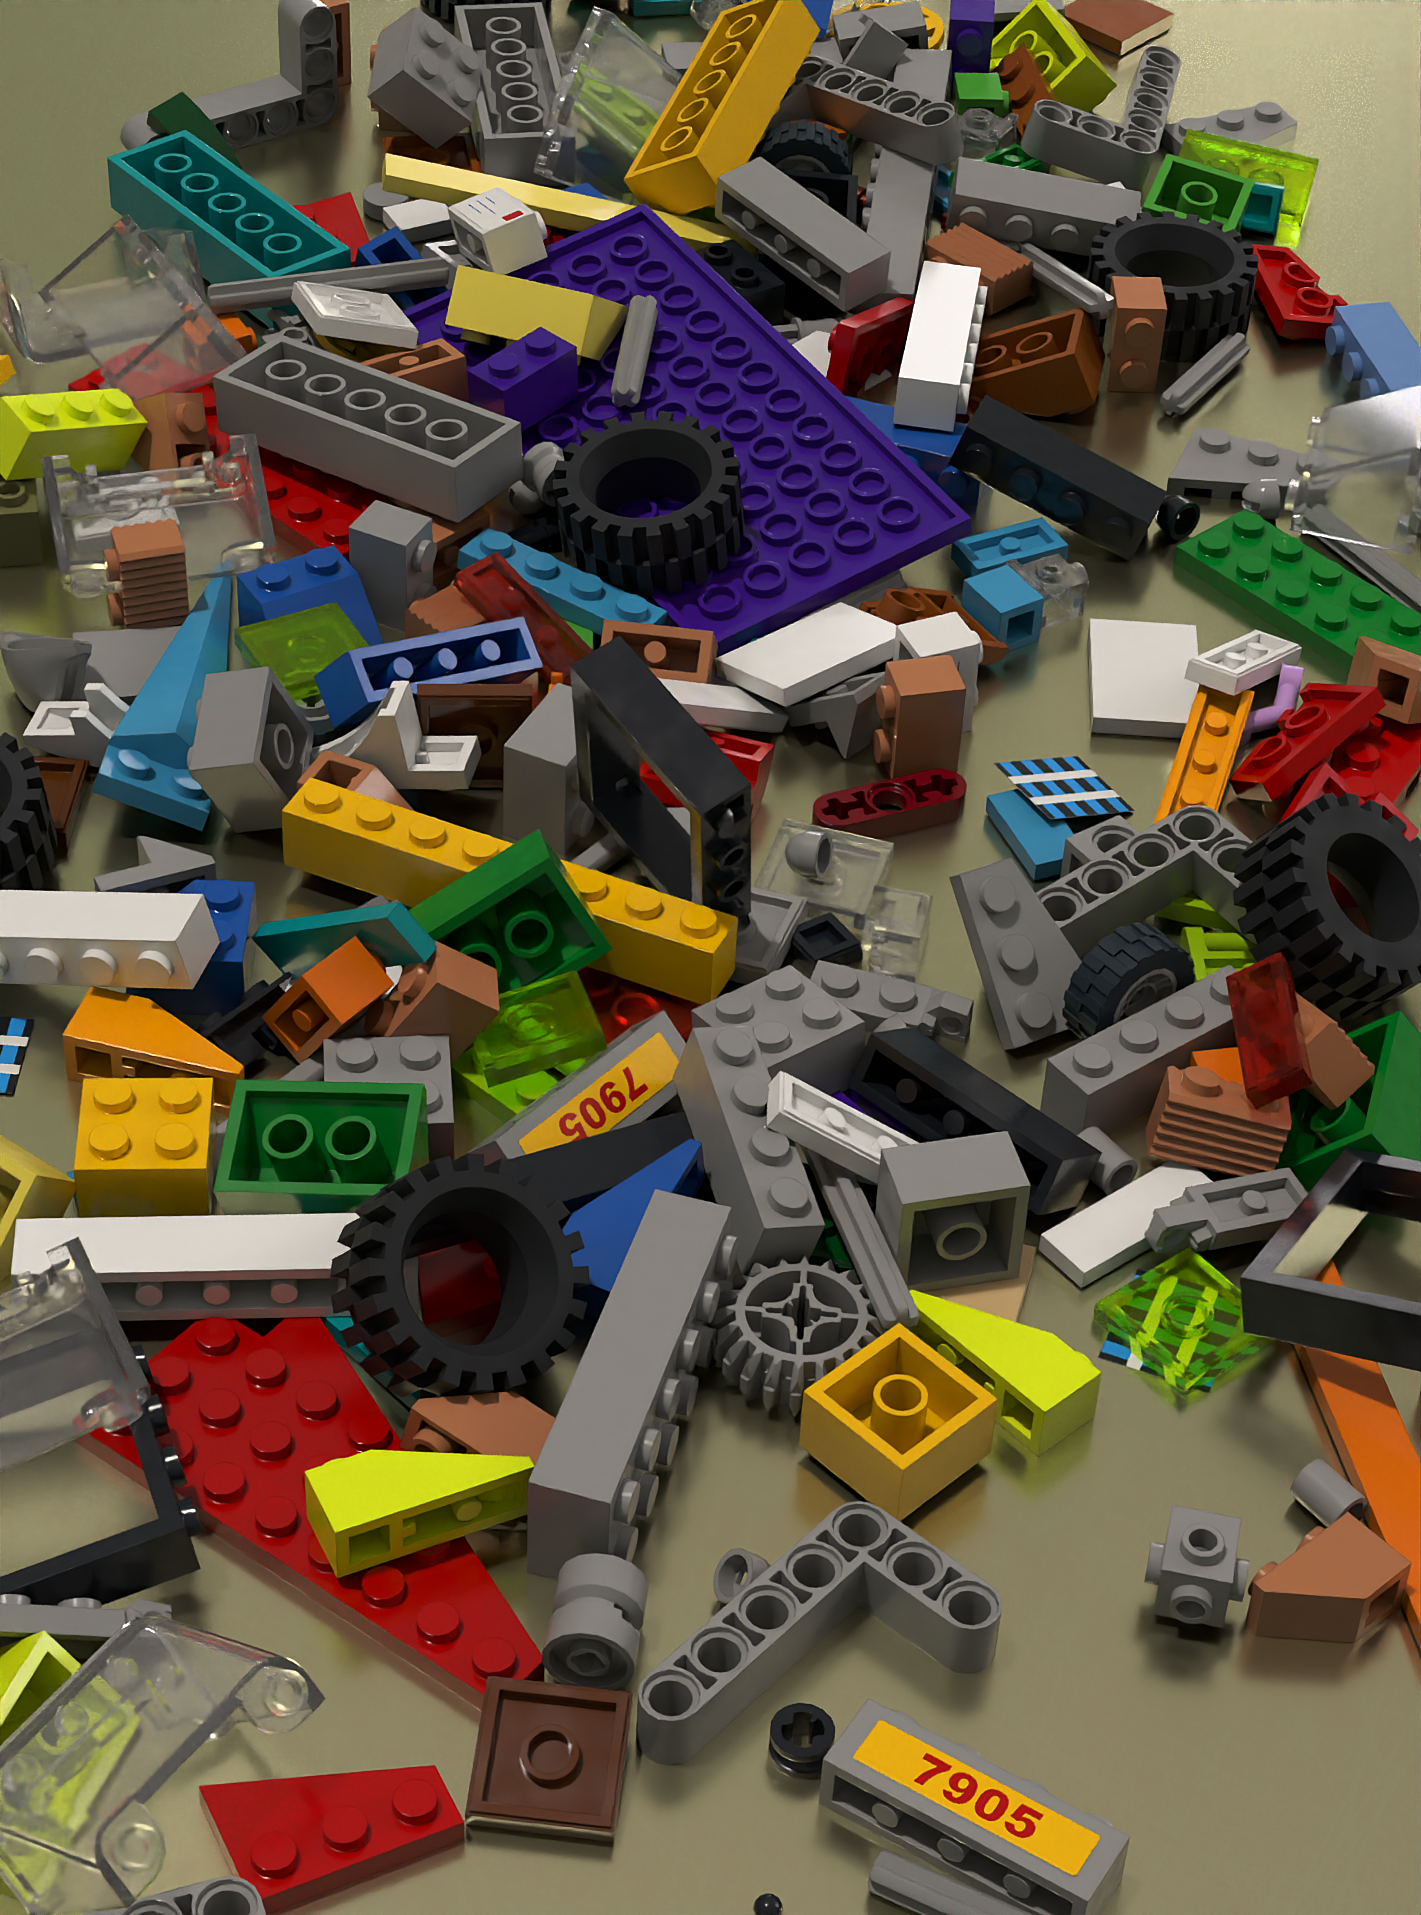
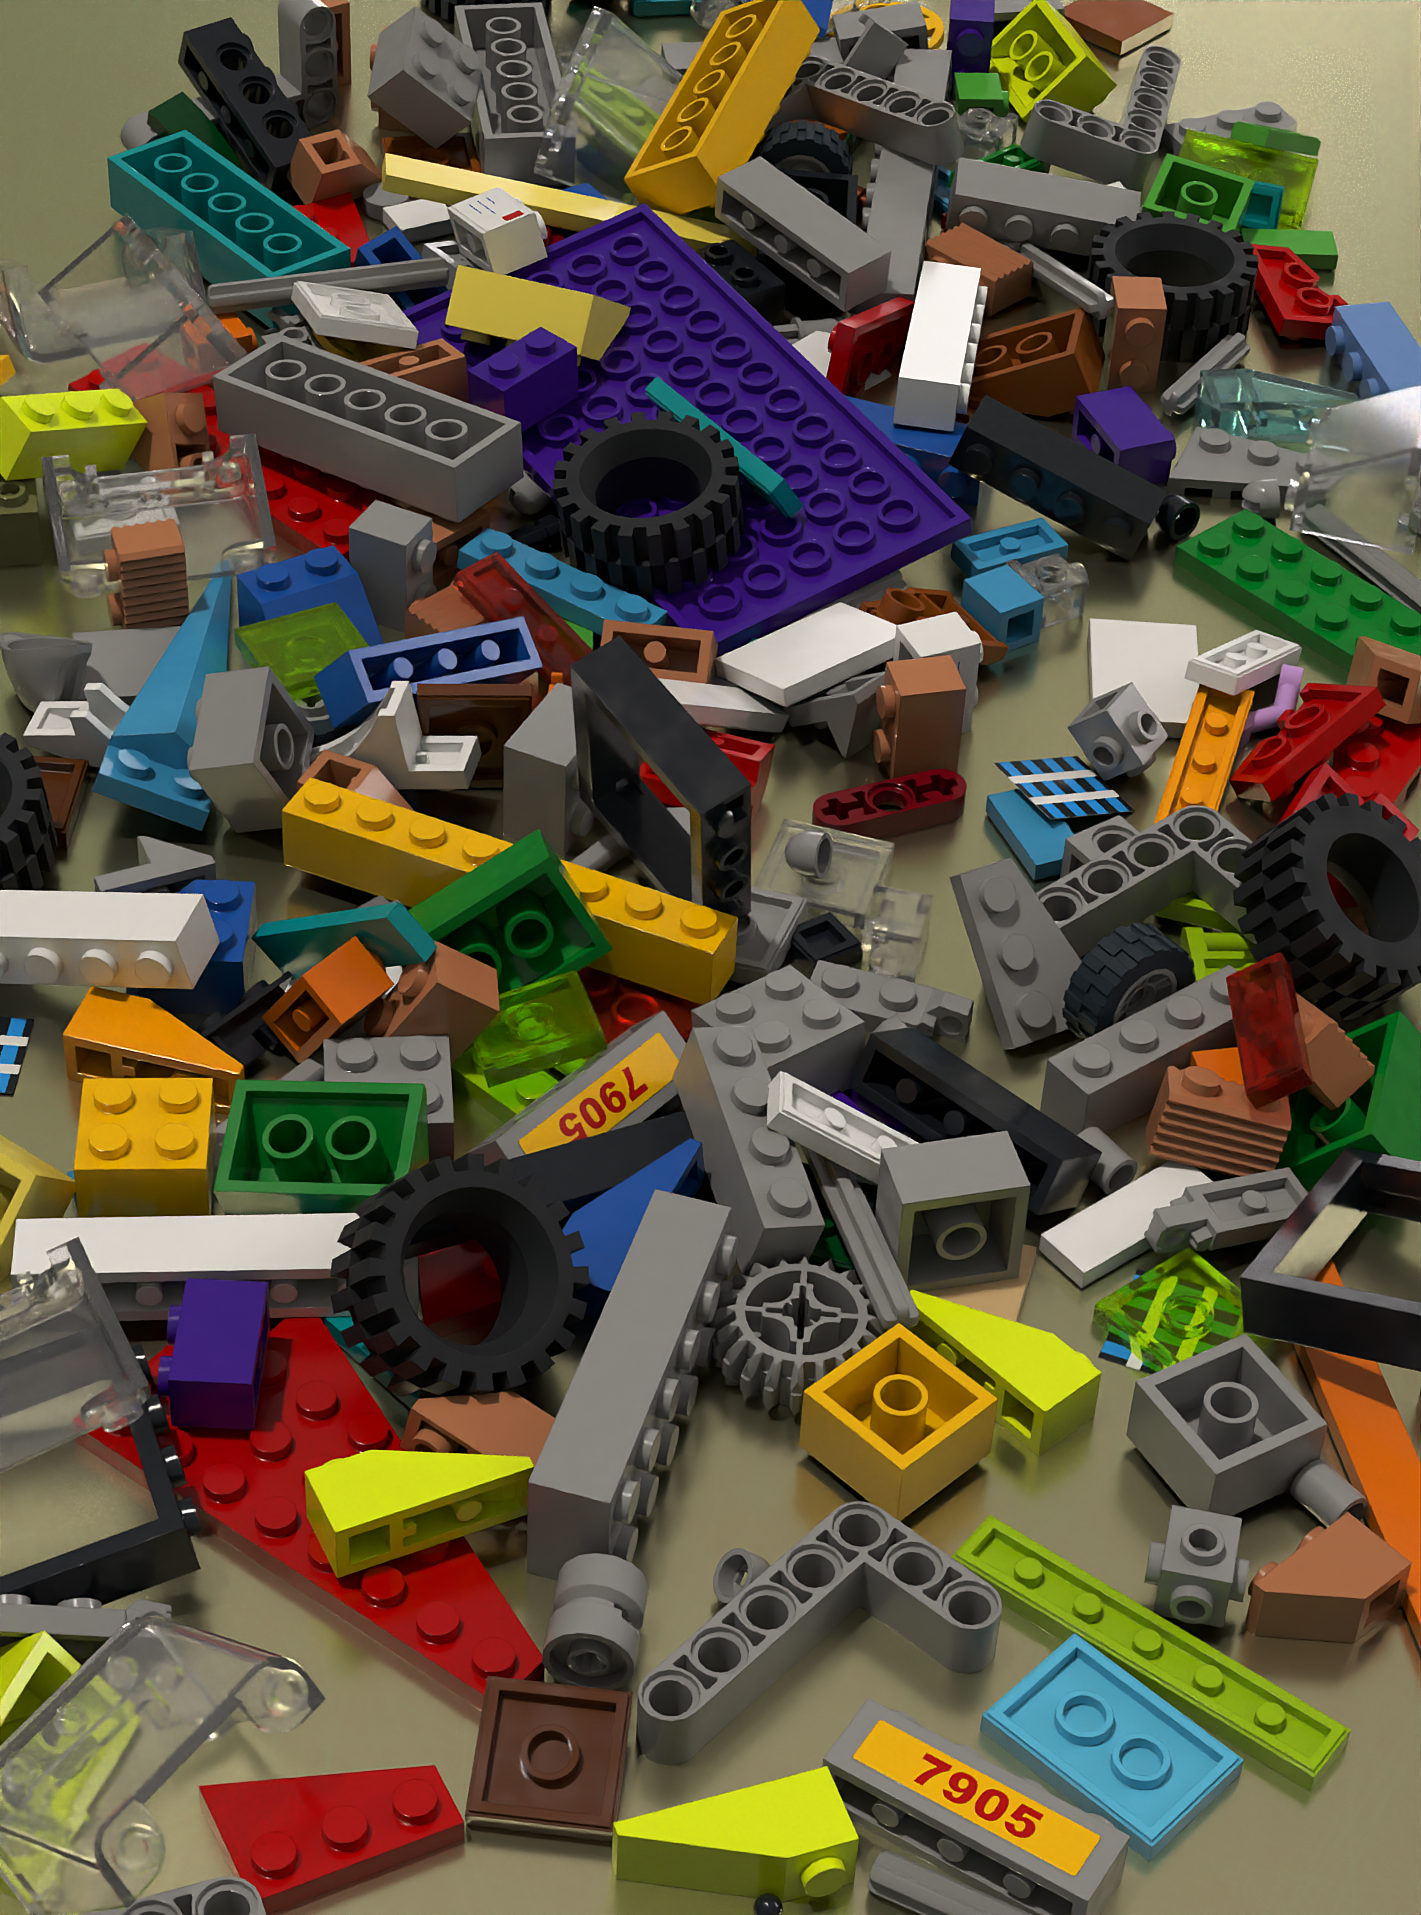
light grey wheel [520,442,564,507] -> none
light grey axle [611,295,658,408] -> none
black bush [768,1703,835,1779] -> none
dark orange plate [991,43,1059,137] -> none
none -> dark purple brick [158,1278,270,1430]
none -> black brick [178,17,314,195]
none -> nougat slope [286,129,382,205]
none -> neon yellow slope [611,1766,859,1902]
none -> teal tile [645,377,804,518]
none -> lime tile [951,1515,1351,1792]
none -> medium azure tile [980,1633,1244,1862]
none -> light grey brick [1067,682,1168,781]
none -> dark purple brick [1071,386,1176,484]
none -> light grey brick [1126,1333,1328,1516]
none -> clear light blue slope [1194,369,1359,443]
none -> bright green tile [1230,121,1321,156]
none -> bright green tile [1240,228,1339,270]

